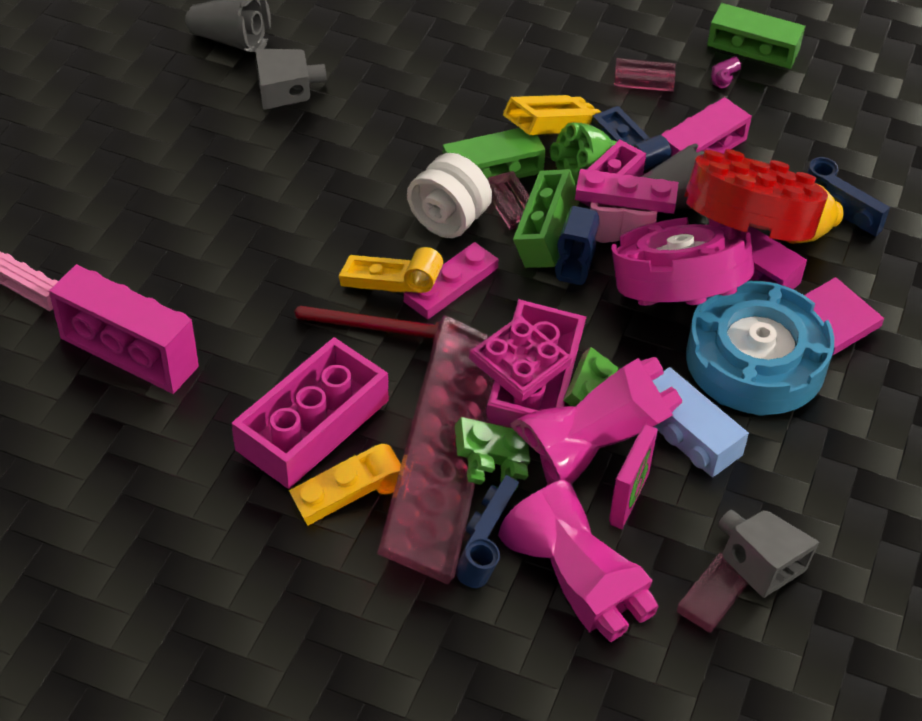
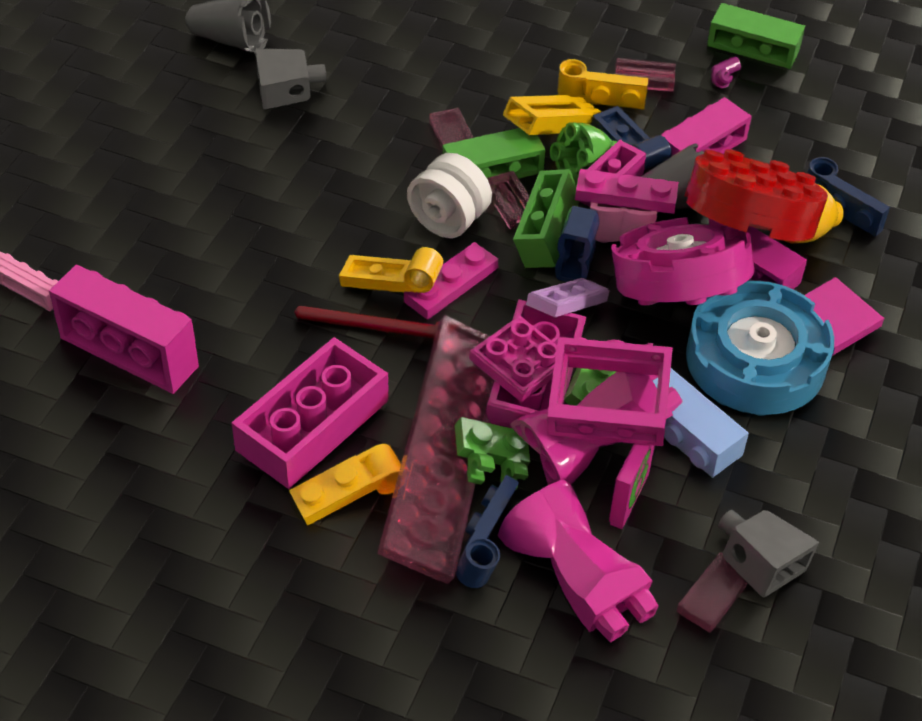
none -> clear pink tile [429,108,474,149]
none -> lavender tile [526,278,610,317]
none -> dark pink window [547,336,673,446]
none -> yellow plate [557,59,648,109]

